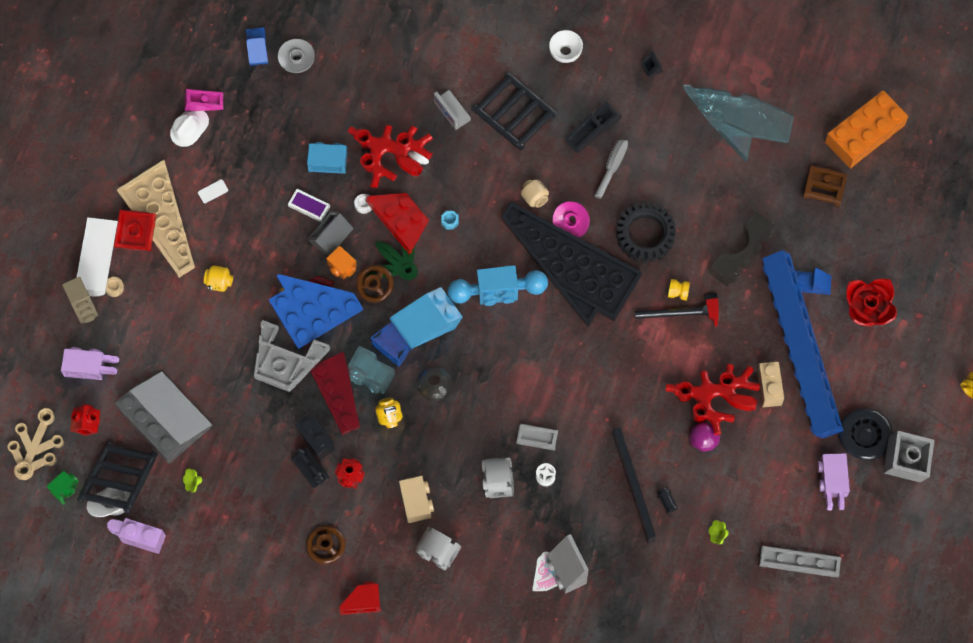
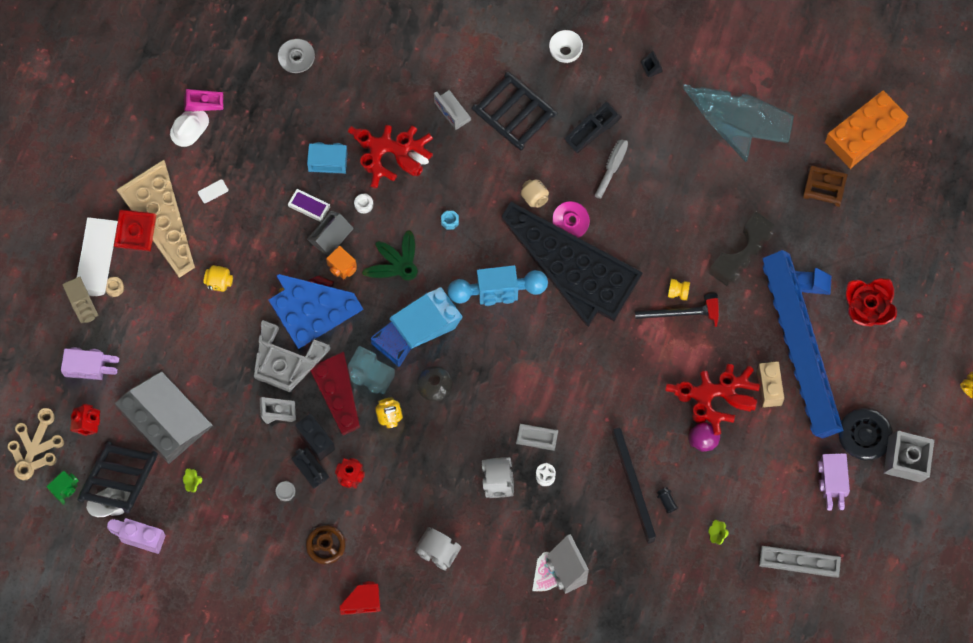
slope [246,27,268,65] -> none
reddish brown piece [357,265,394,303] -> none
red wing [365,193,429,254] -> none
tan piece [399,476,434,523] -> none
black tyre [616,202,676,263] -> none
none -> light grey slope [260,397,296,424]
none -> light grey piece [276,481,295,501]

